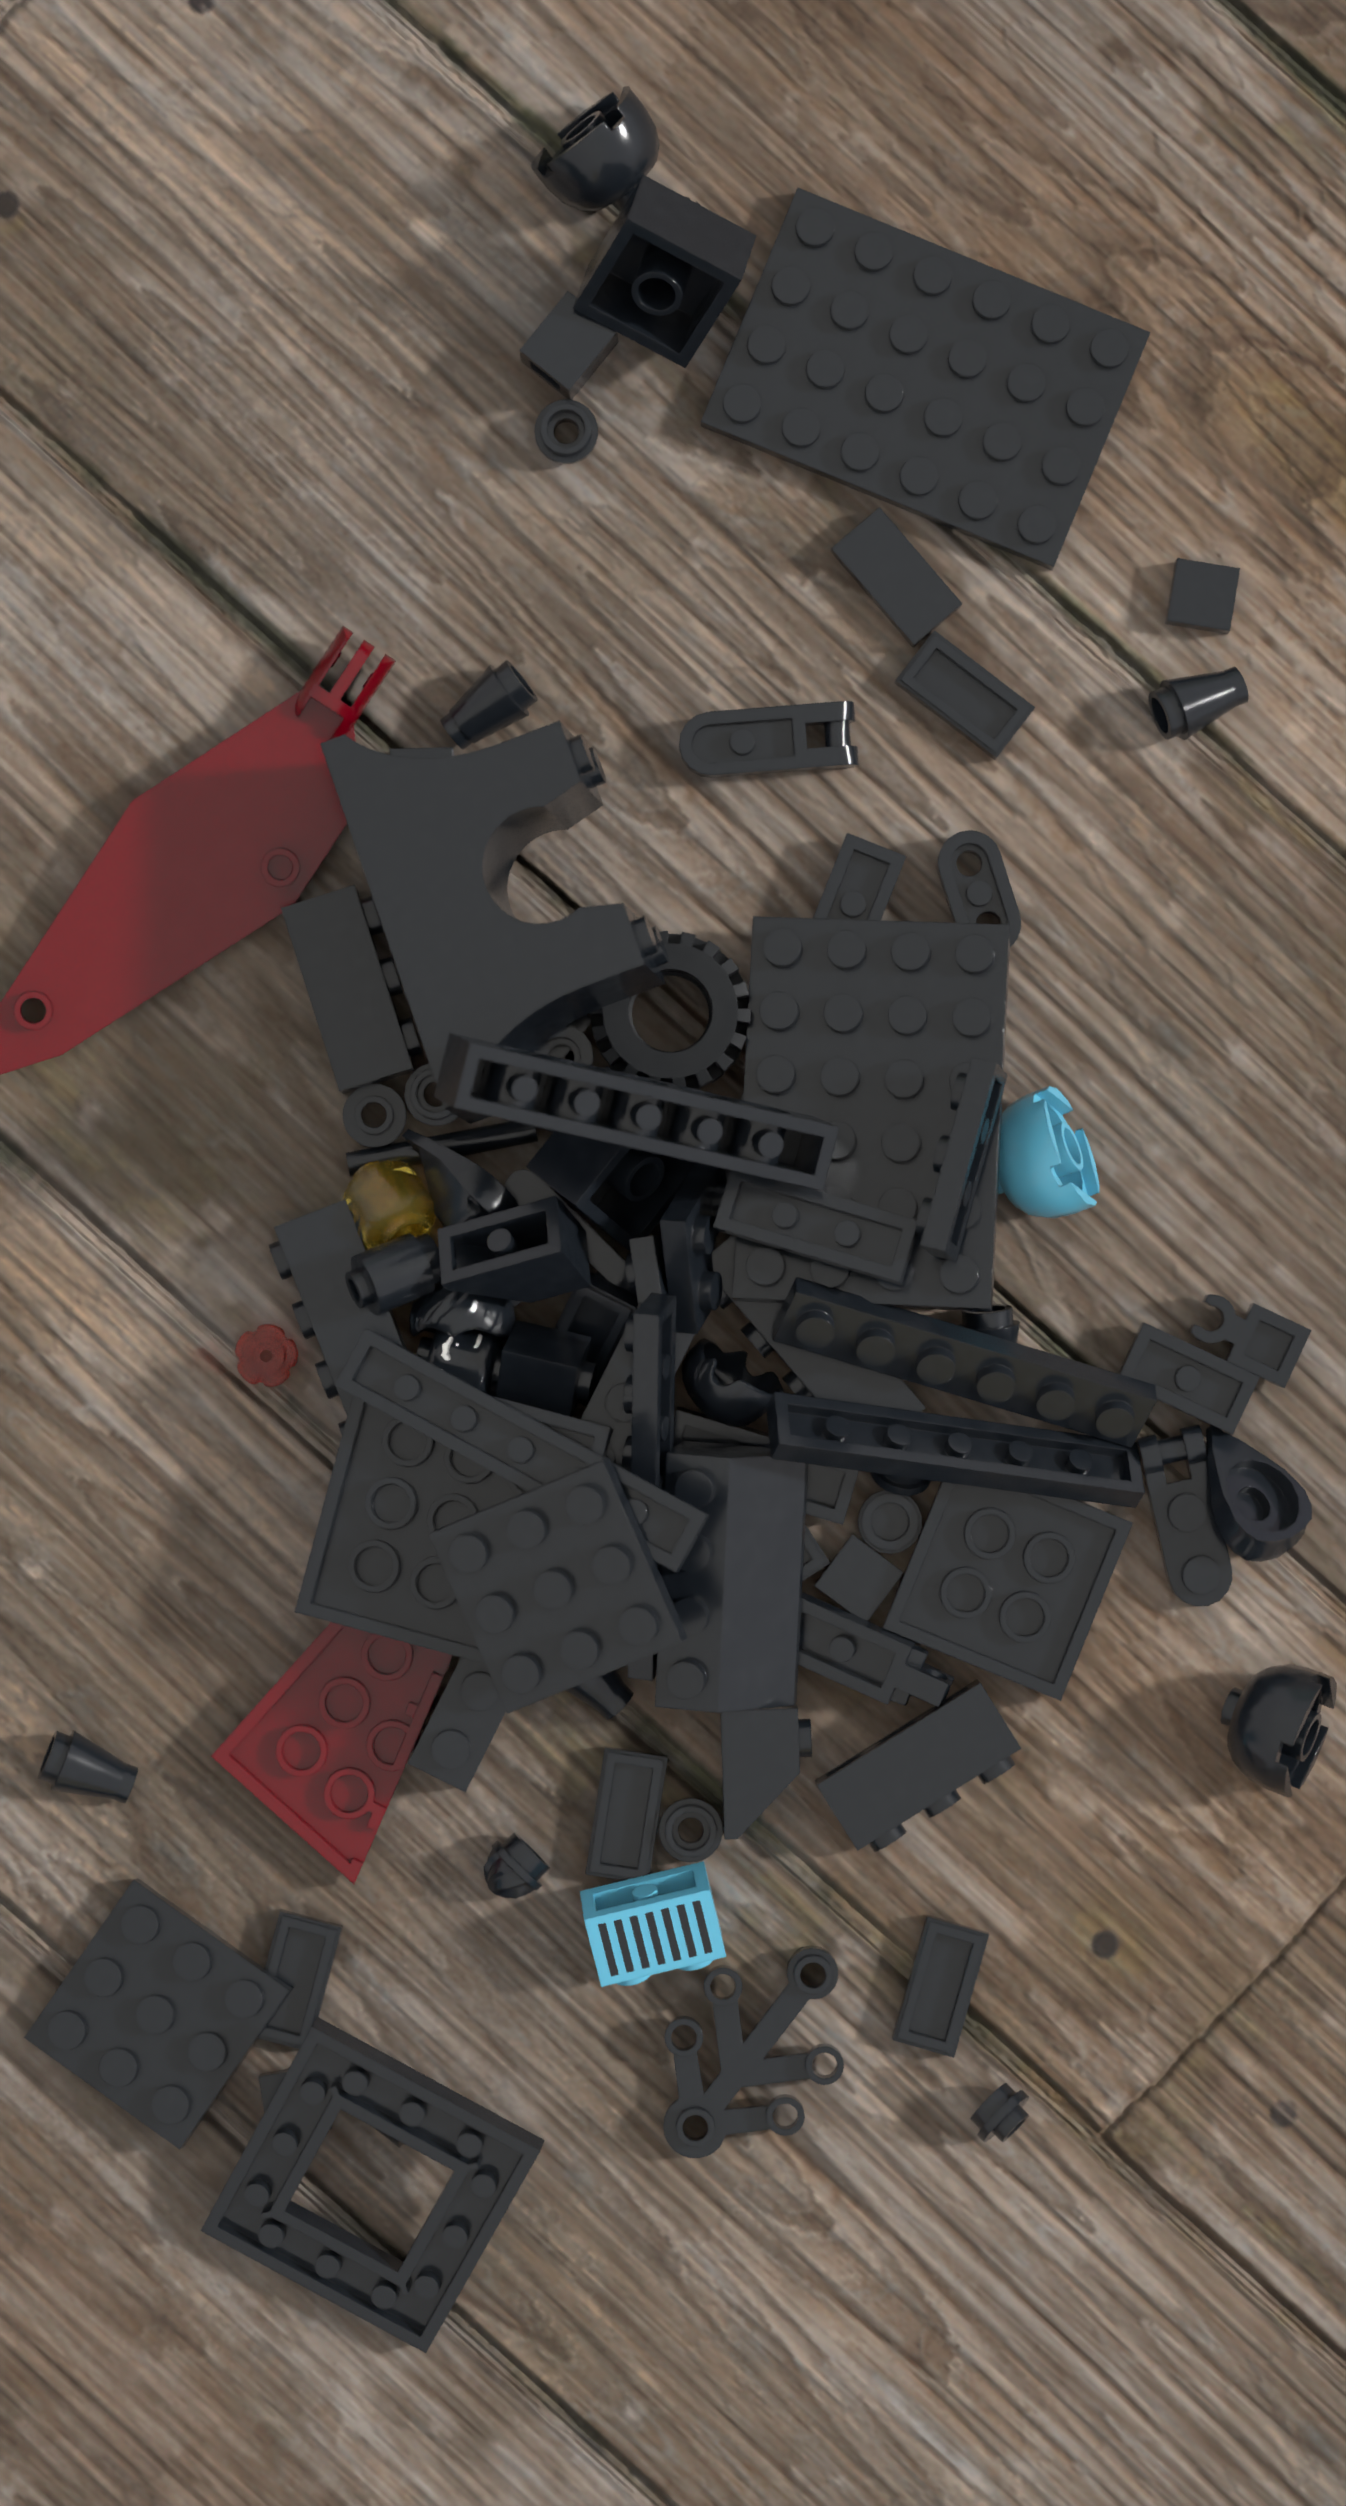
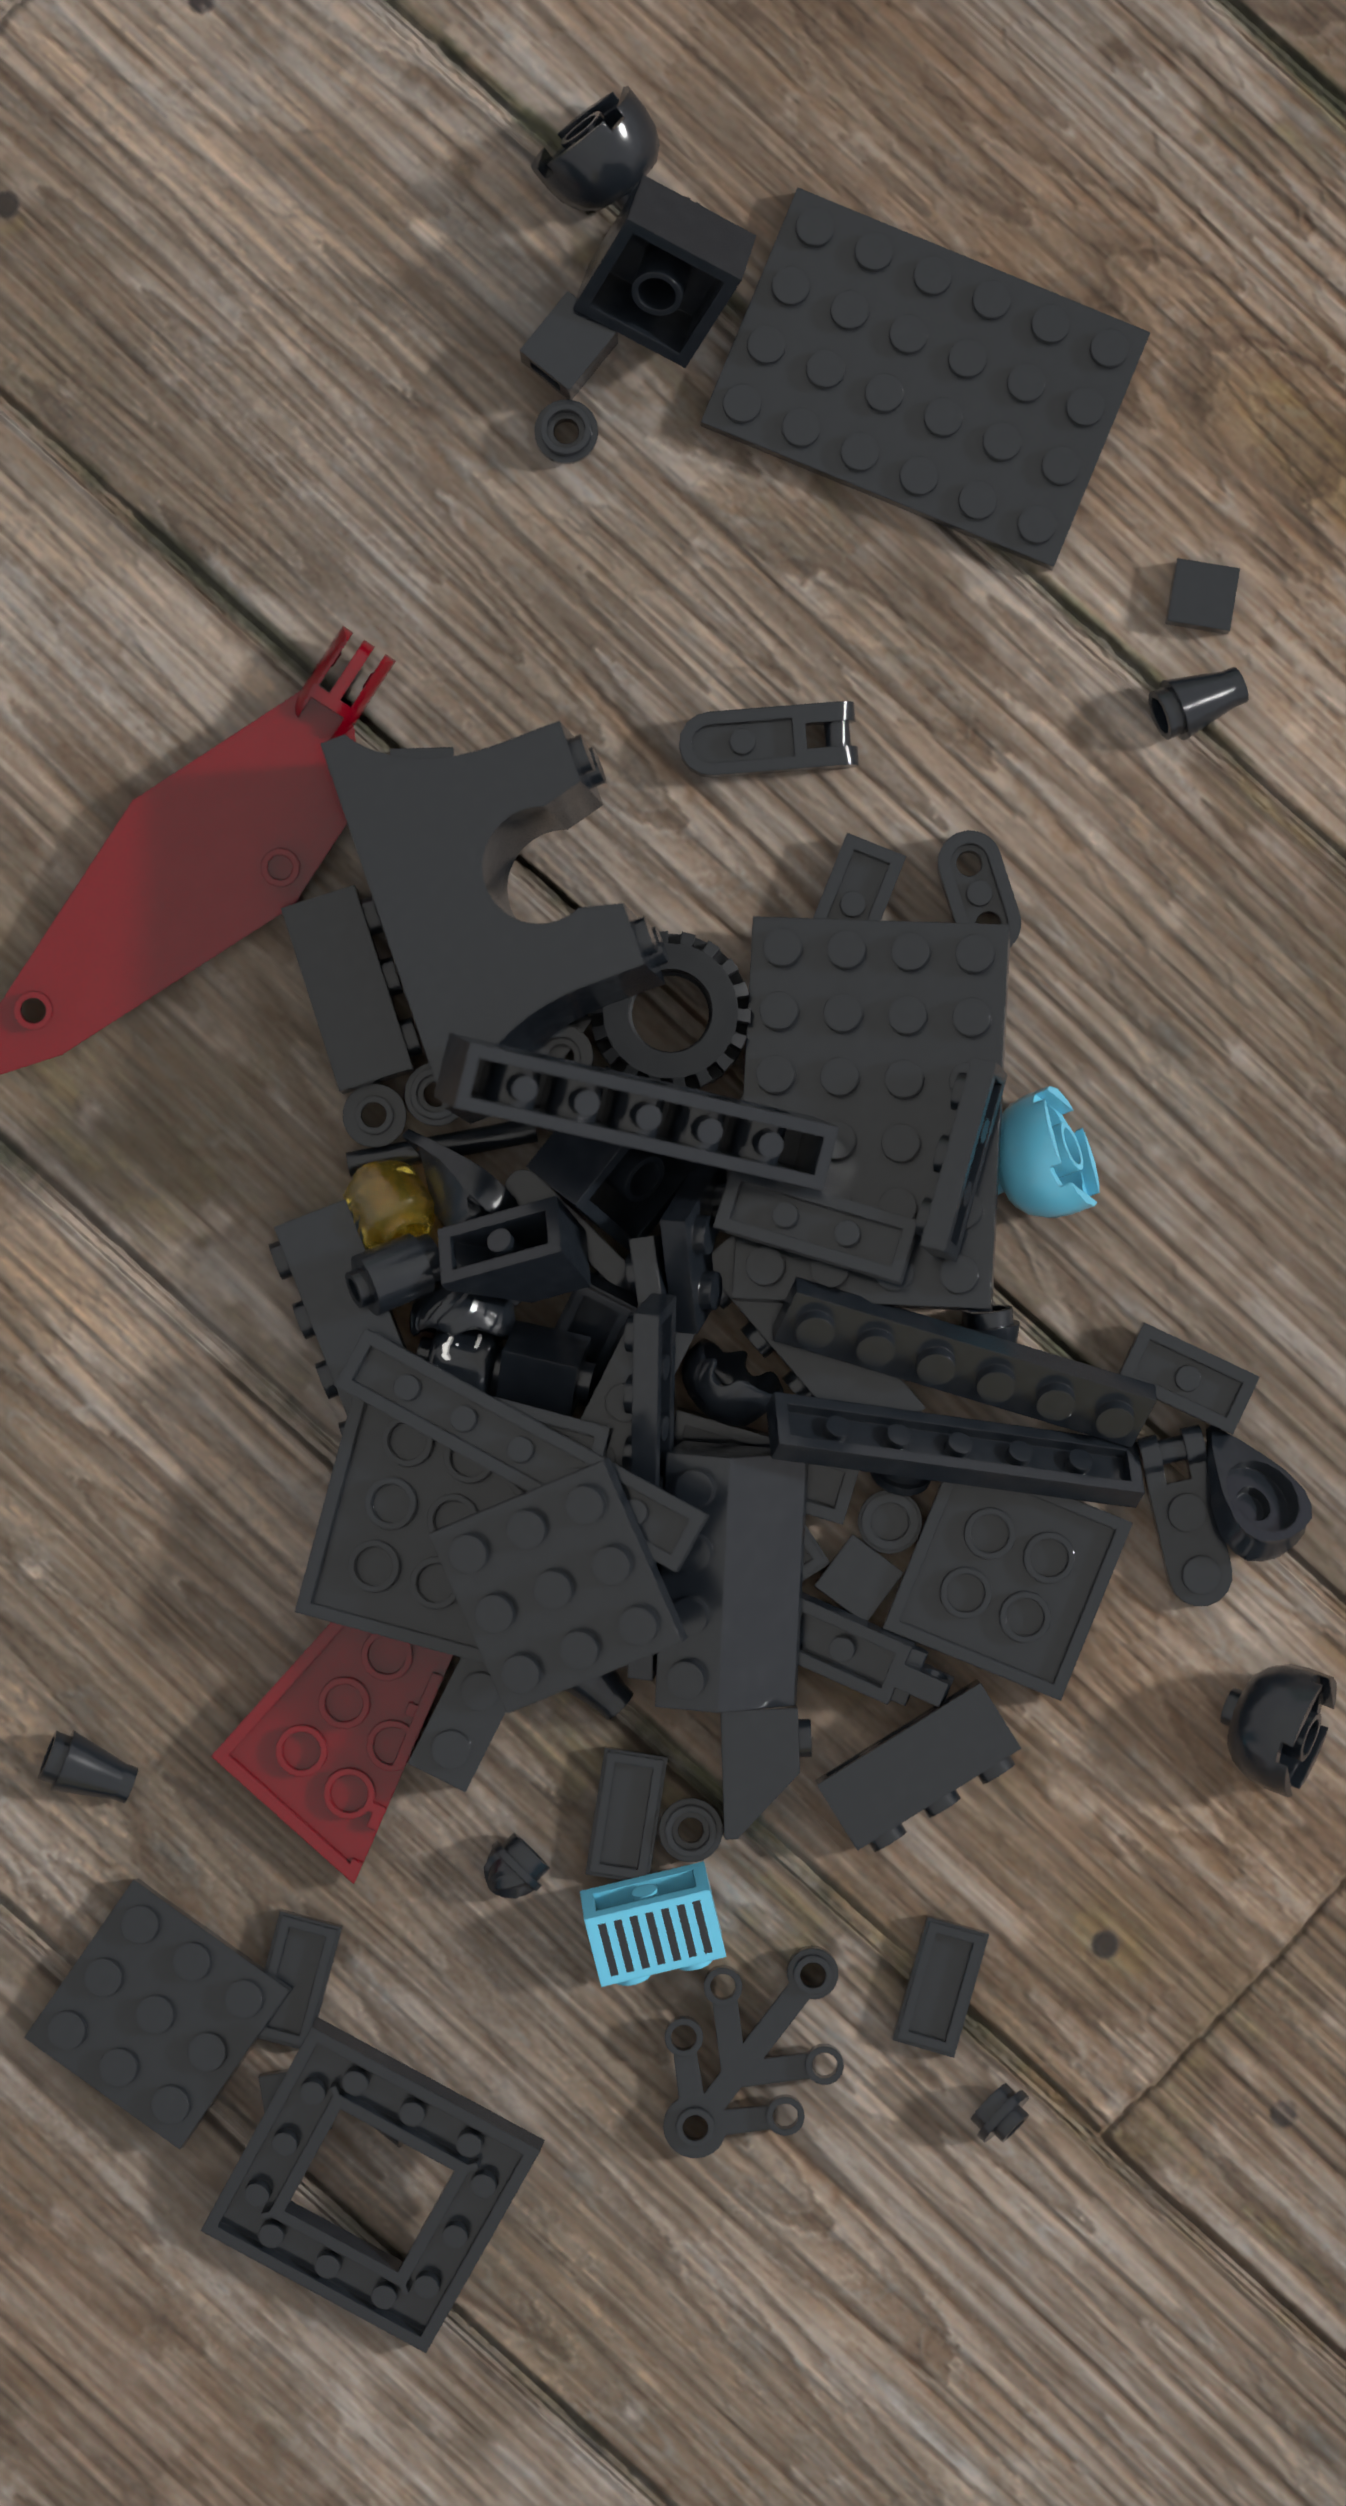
clear red plate [235,1324,298,1387] -> none
black cone [440,660,538,750] -> none
black tile [831,507,962,647] -> none
black tile [895,630,1035,760] -> none
black plate [1188,1294,1311,1388] -> none

